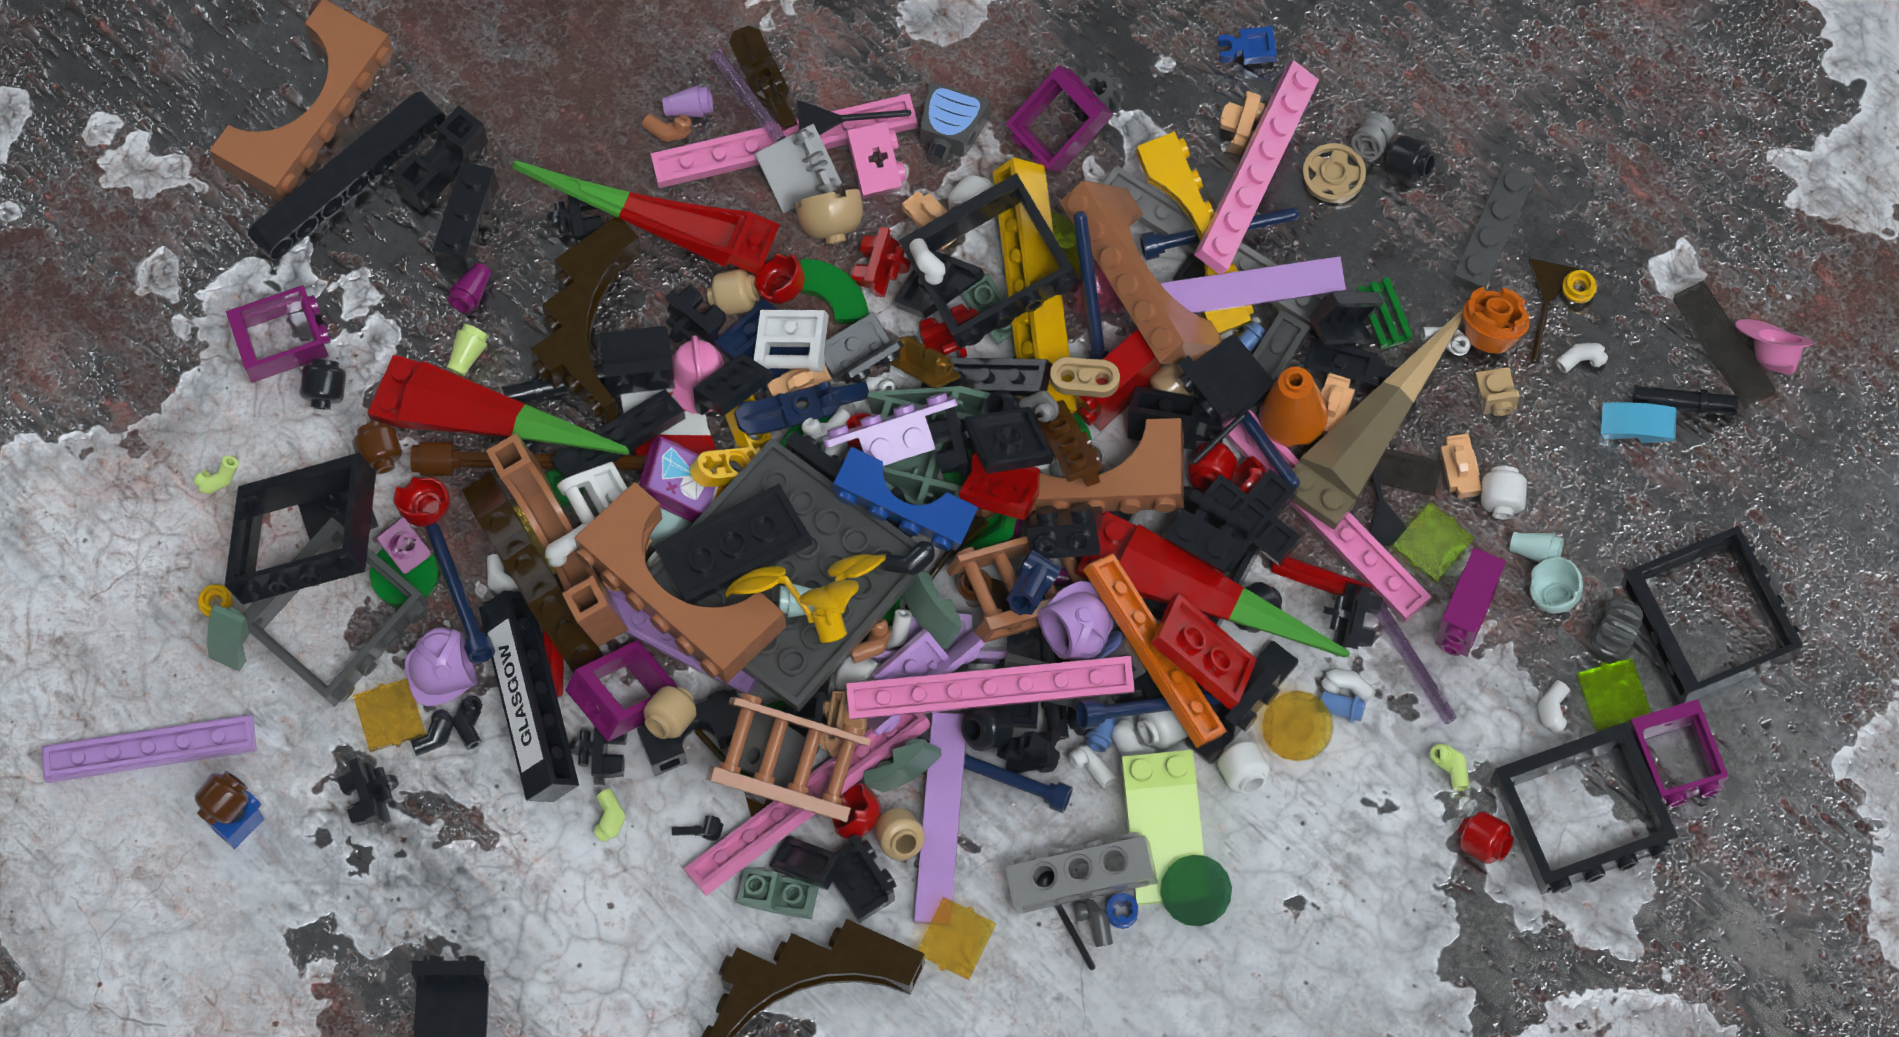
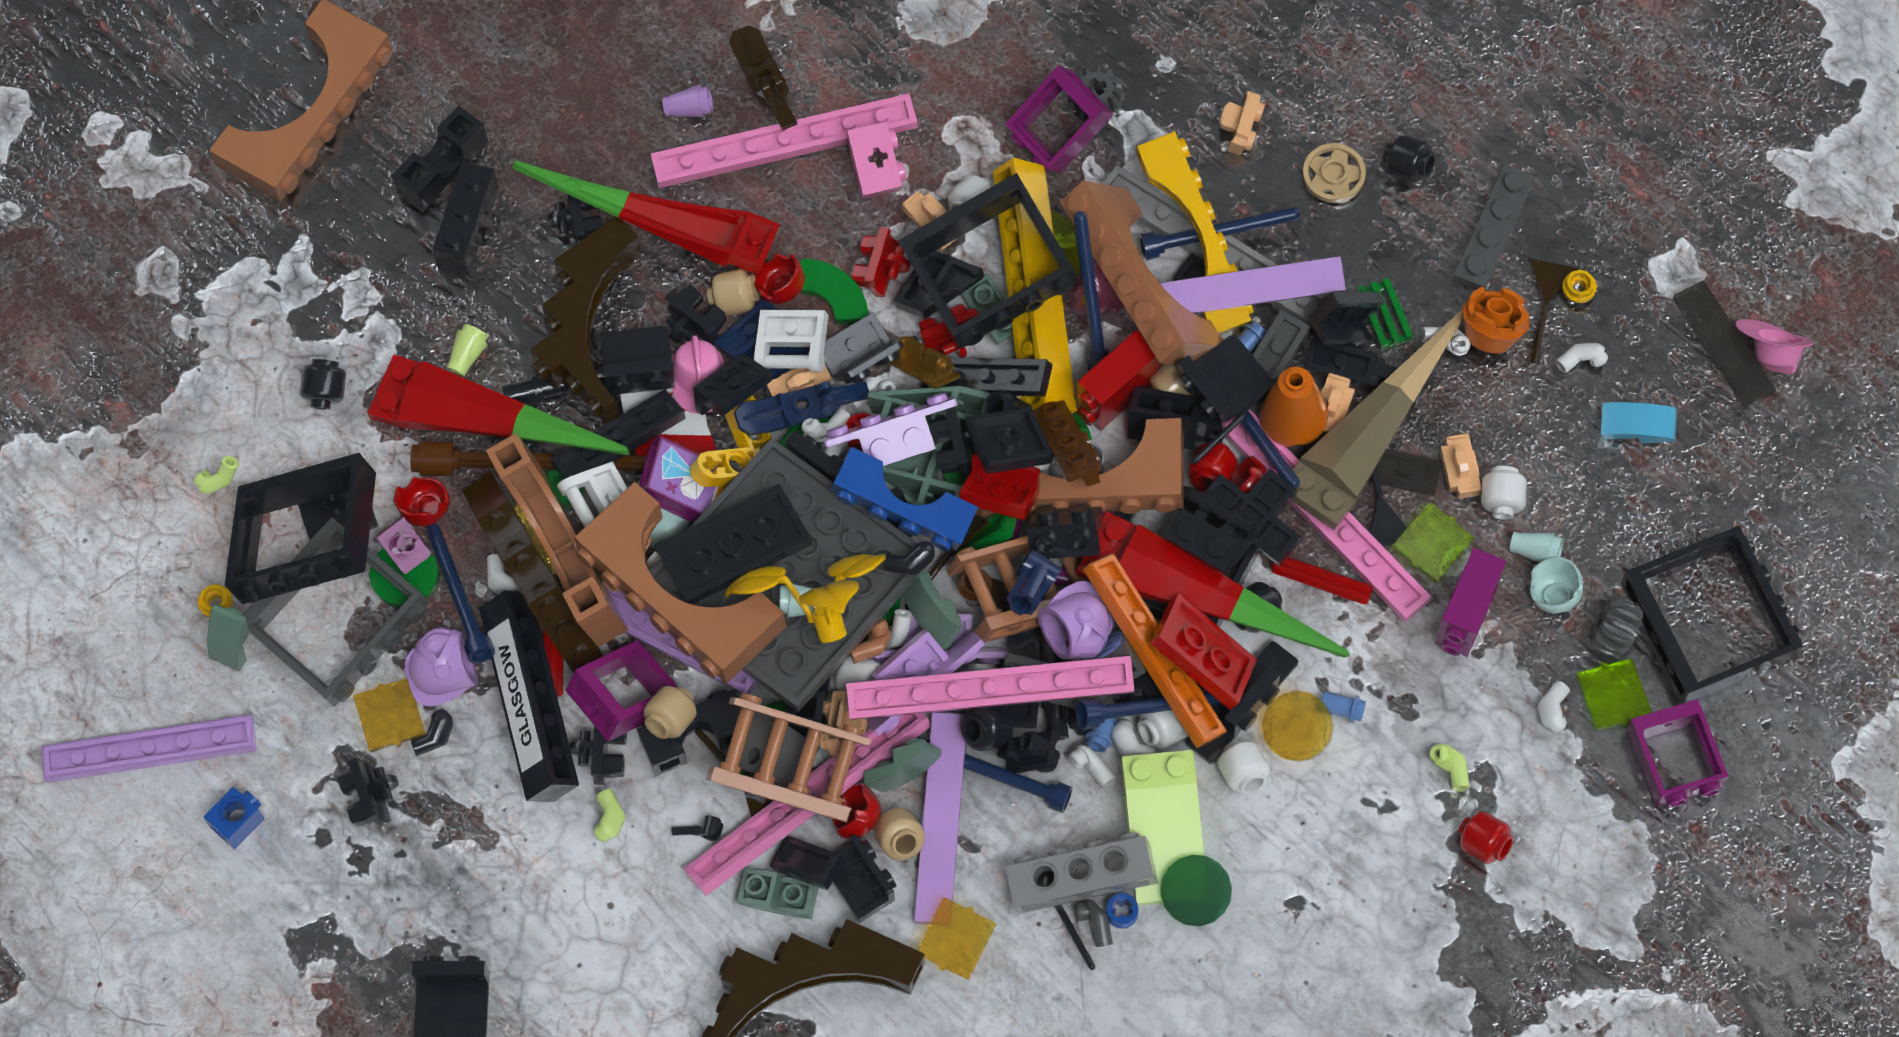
reddish brown head [194,771,249,826] -> none
magenta window [226,285,331,383] -> none
black beam [248,91,445,260] -> none
reddish brown head [352,421,402,475] -> none
magenta cone [448,263,491,314] -> none
black arm [453,695,483,750] -> none
white arm [545,524,587,567] -> none
nougat arm [641,113,692,142] -> none
clear purple bar [711,50,786,143] -> none
light grey hinge [754,124,842,214] -> none
tan cylinder [794,189,863,245] -> none
black piece [797,100,912,135] -> none
white arm [909,238,946,285] -> none
torso [920,81,991,165] -> none
light grey arm [1020,390,1059,422] -> none
tan plate [1050,357,1120,397] -> none
bright pink plate [1194,60,1319,275] -> none
blue plate [1217,26,1277,65] -> none
black hips [1322,583,1383,650] -> none
white arm [1322,668,1376,703] -> none
light grey wheel [1351,113,1395,160] -> none
clear purple bar [1375,601,1457,724] -> none
tan bracket [1474,367,1520,416] -> none
black window [1491,722,1678,895] -> none
black pin [1632,385,1739,417] -> none

